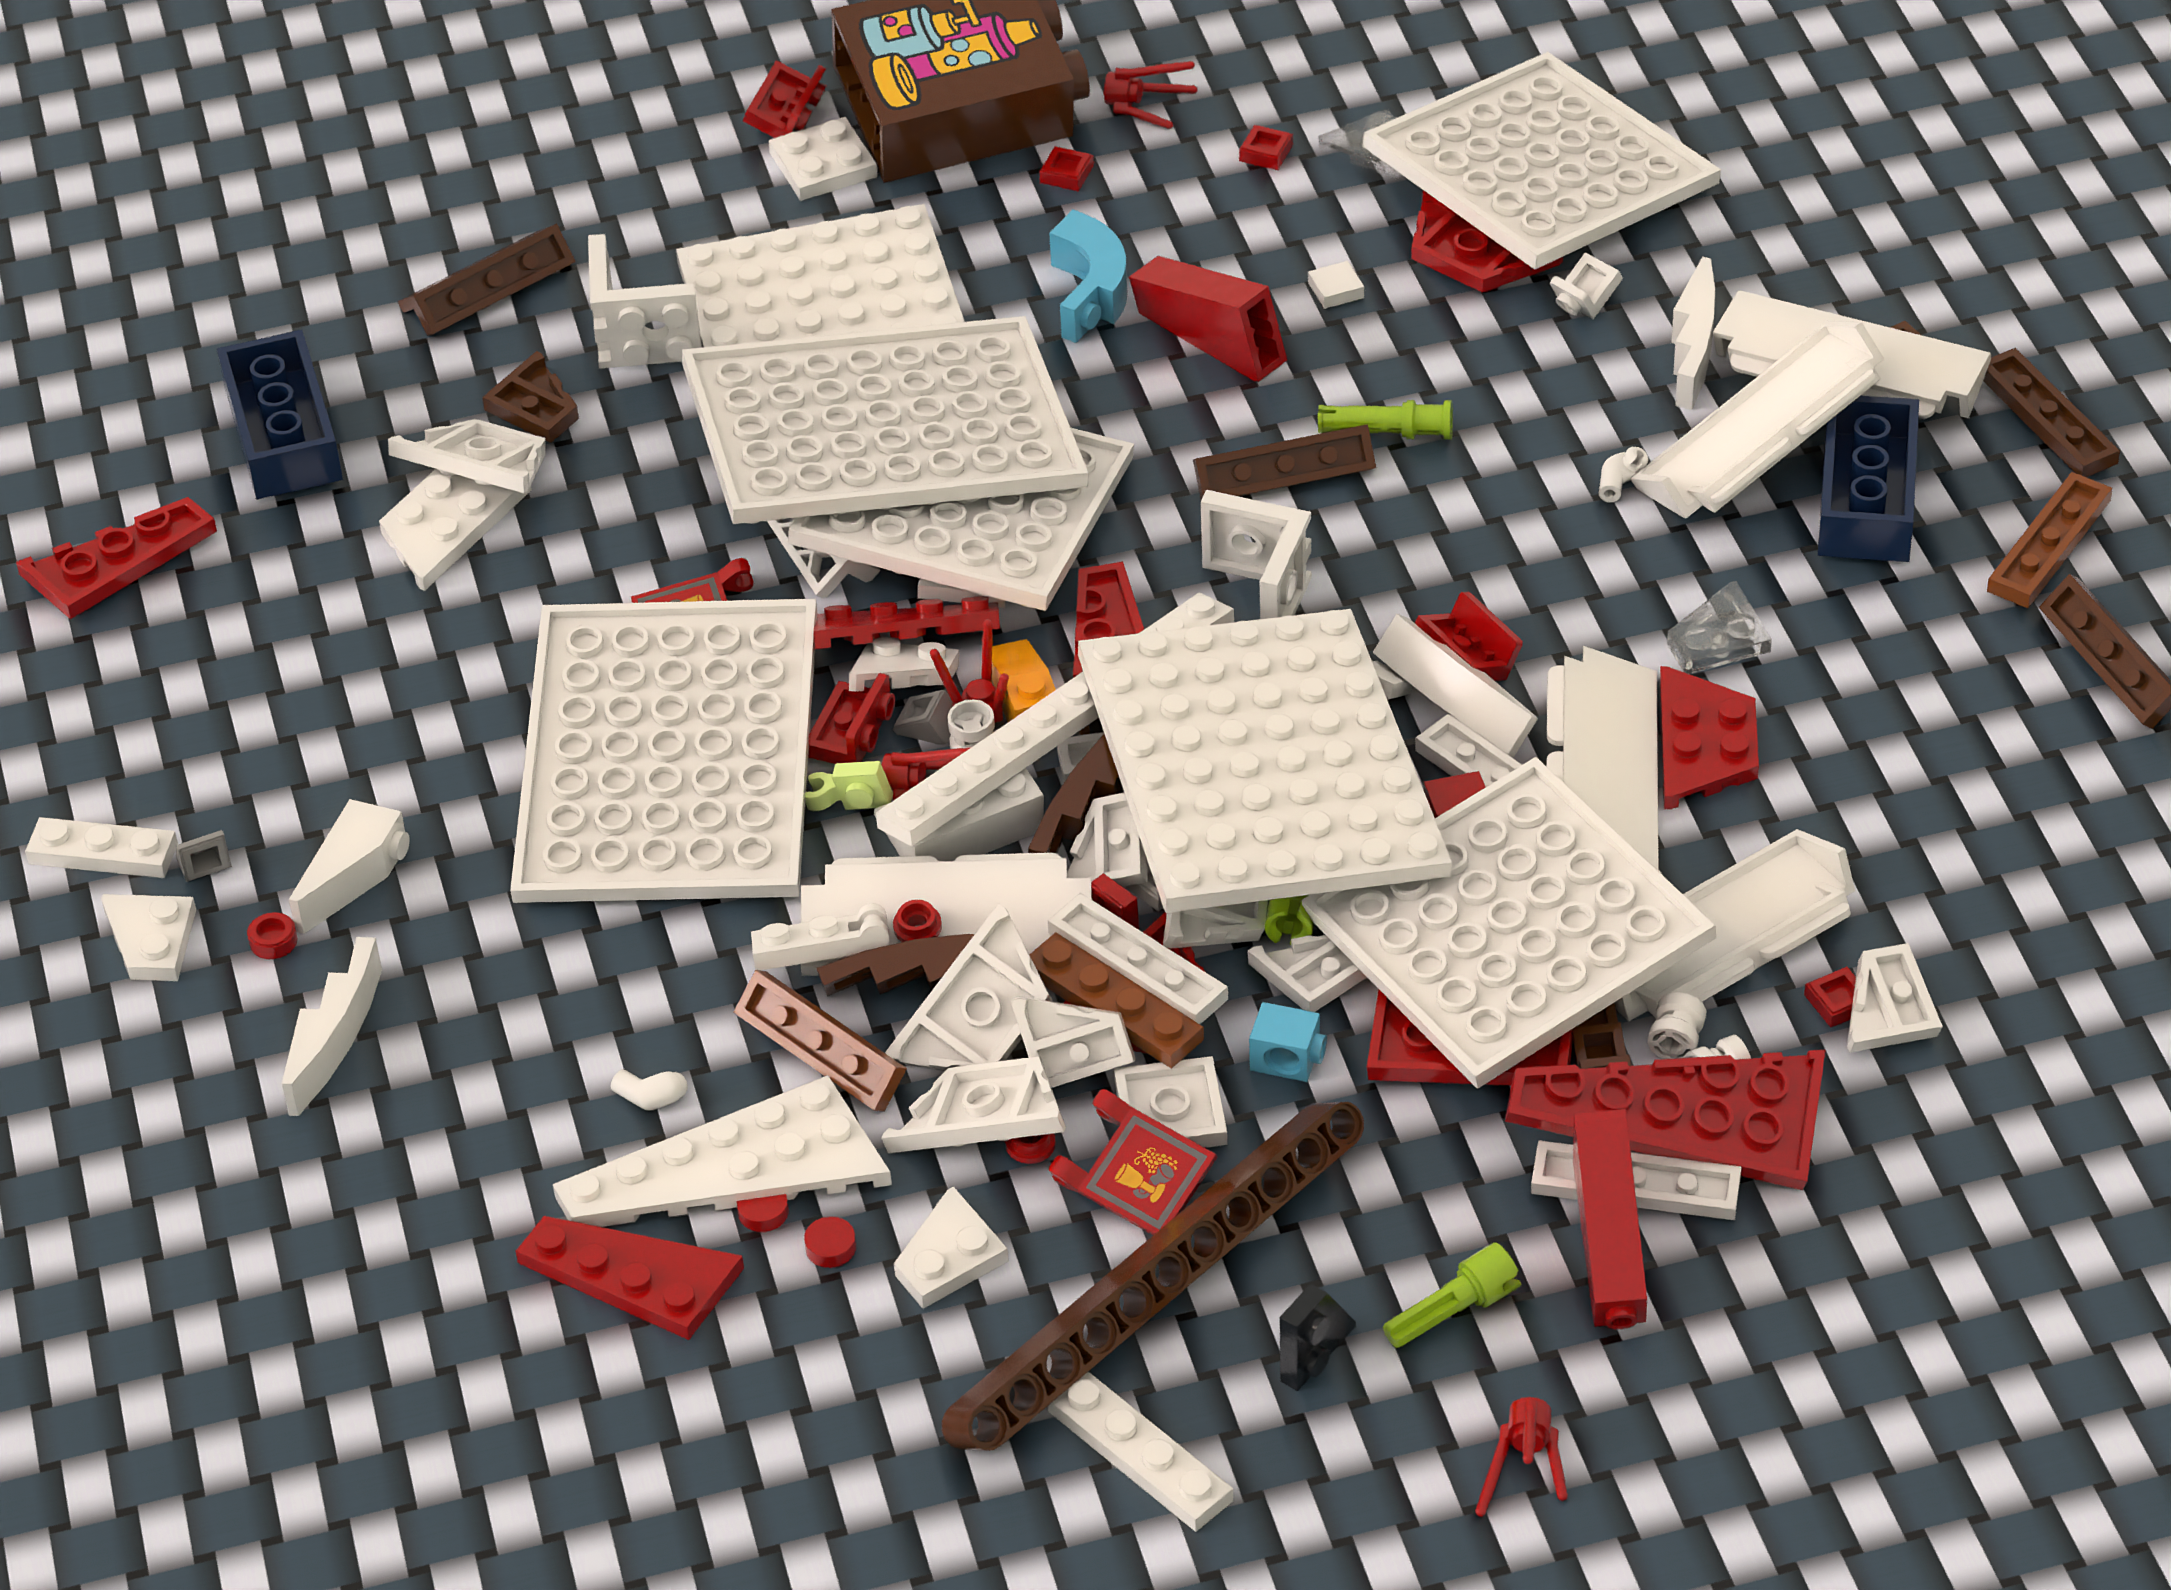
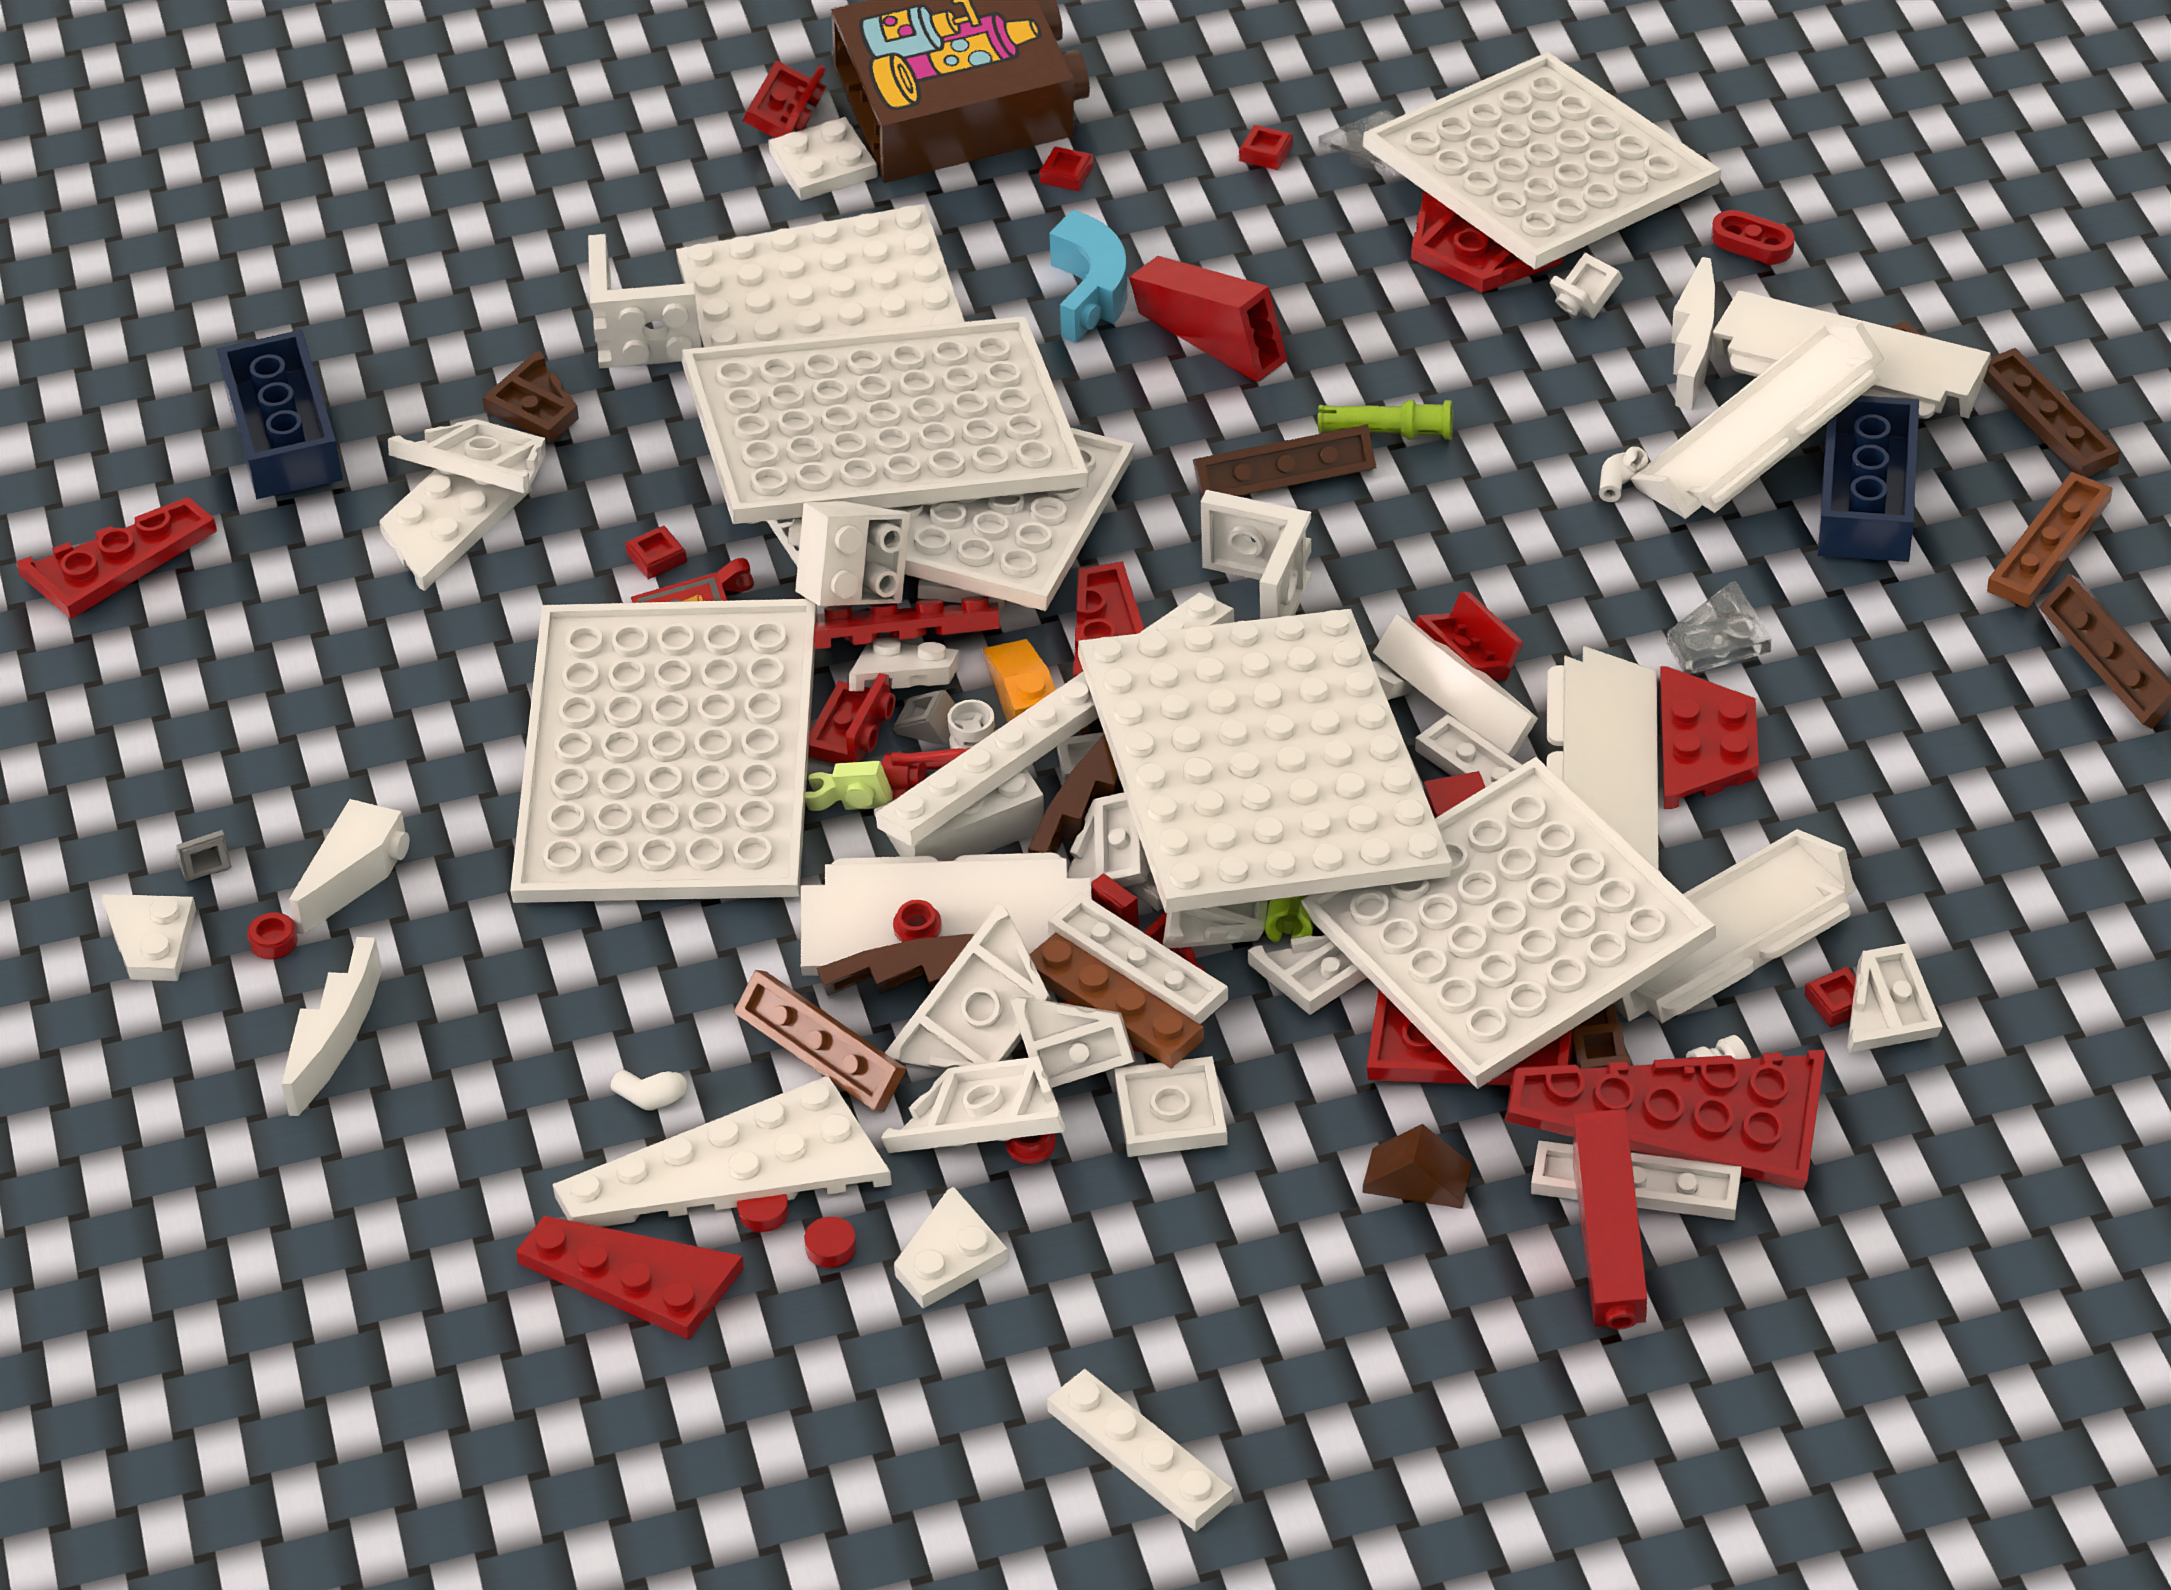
white plate [25,817,178,878] -> none
reddish brown fence [397,223,576,336] -> none
white plate [751,903,889,970] -> none
red plant [930,619,1009,723] -> none
reddish brown beam [942,1102,1364,1451] -> none
red flag [1049,1089,1217,1235] -> none
red plant [1104,61,1198,129] -> none
medium azure brick [1249,1002,1327,1082] -> none
black wing [1280,1283,1356,1391] -> none
white tile [1308,261,1364,309] -> none
lime piece [1383,1242,1522,1348] -> none
red plant [1475,1397,1568,1517] -> none
white wheel [1647,992,1707,1059] -> none
none -> red tile [625,525,687,579]
none -> white slope [795,501,911,606]
none -> reddish brown slope [1363,1124,1472,1209]
none -> red plate [1712,210,1795,265]

